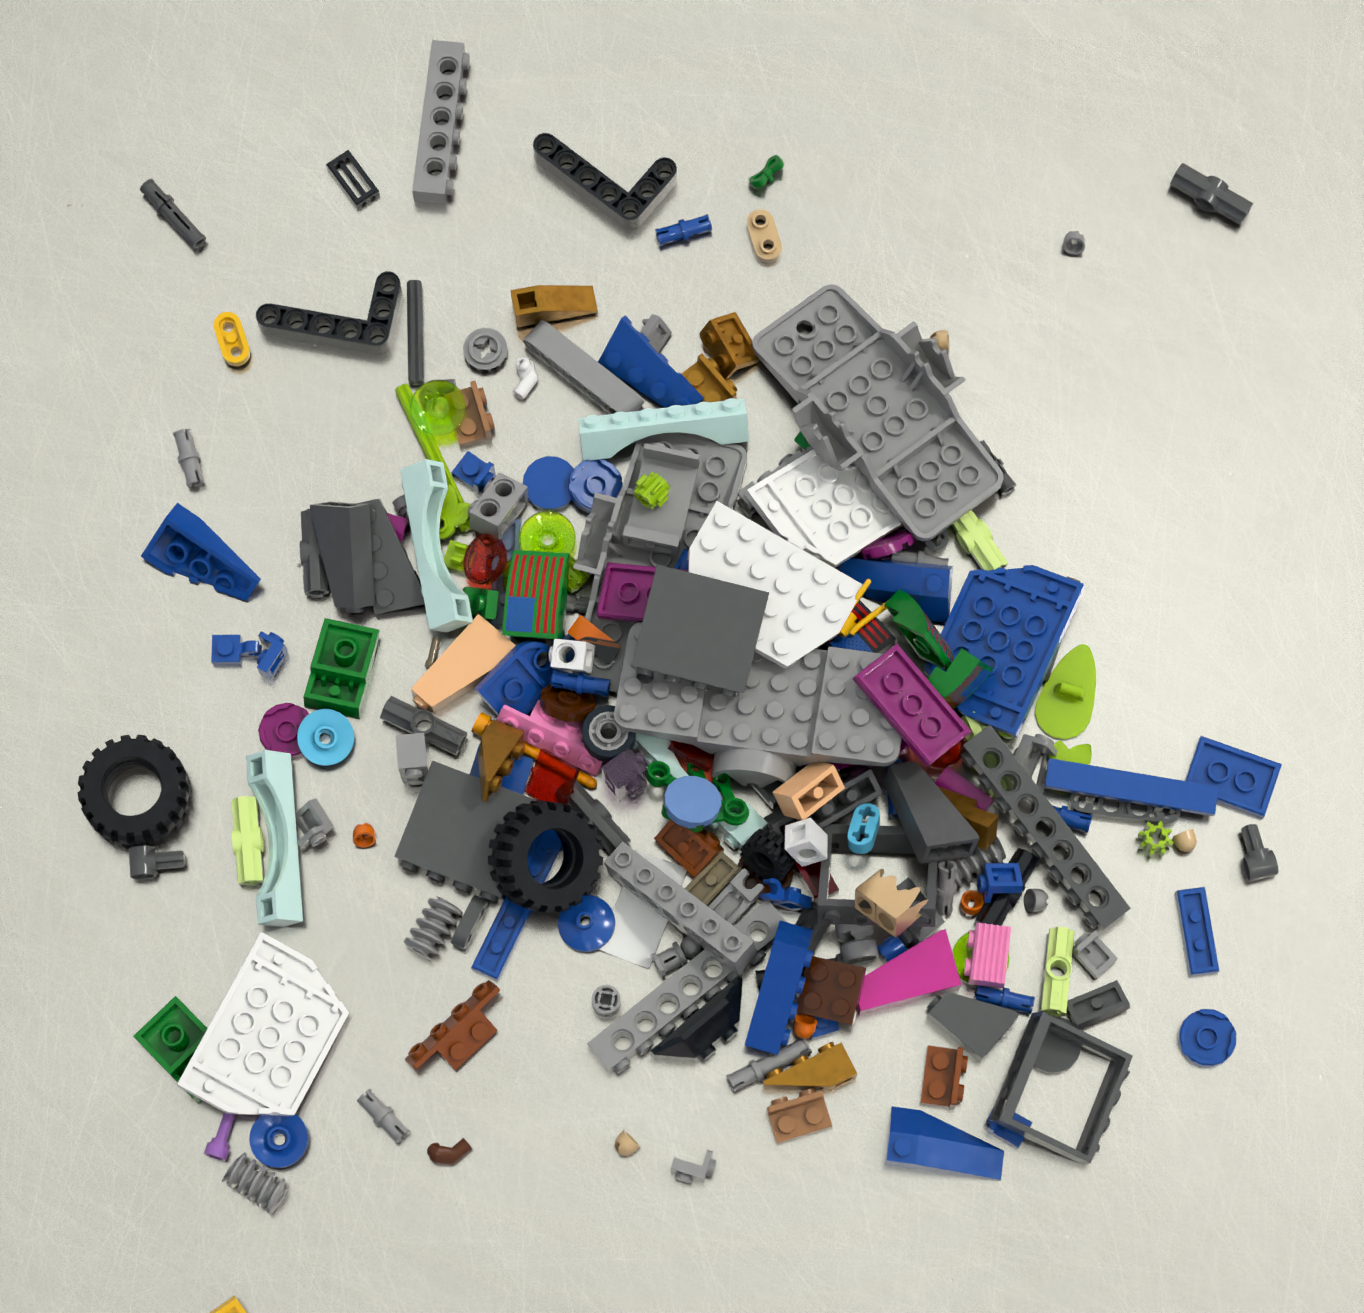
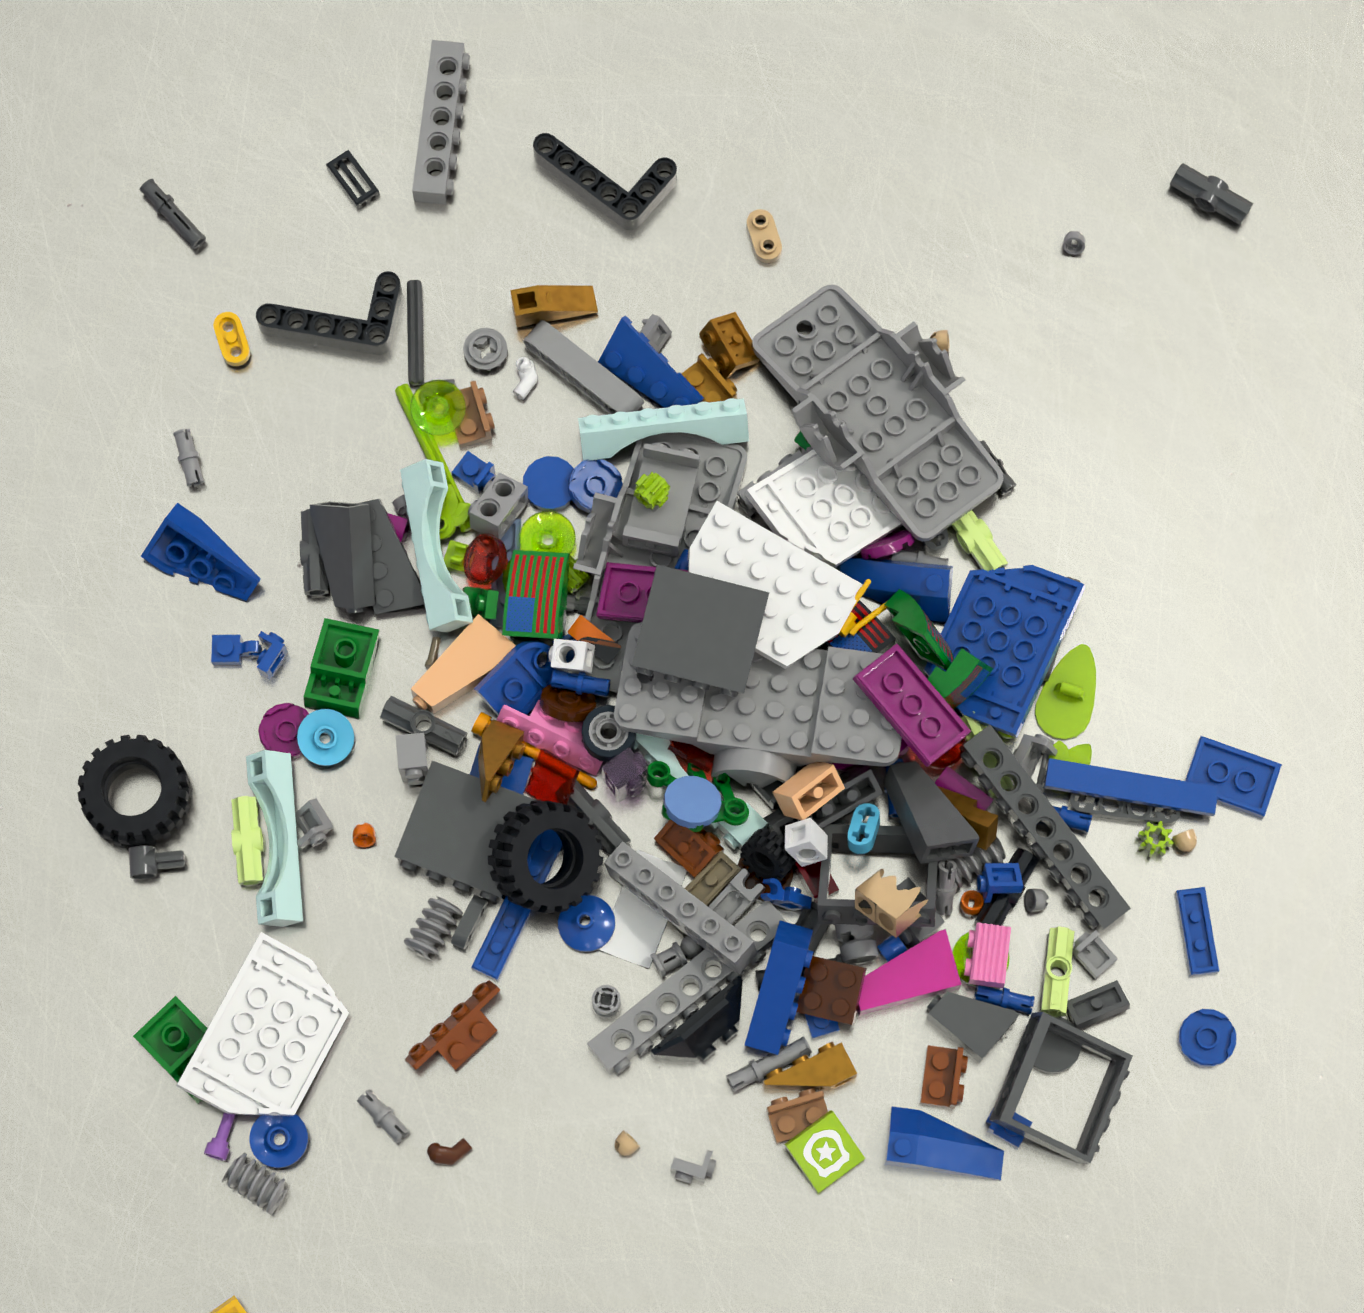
blue pin [655,214,712,246] -> none
green piece [749,155,784,189] -> none
orange hinge [793,1014,817,1039] -> none
dark grey axle [1241,824,1279,882] -> none
none -> lime tile [784,1110,866,1193]

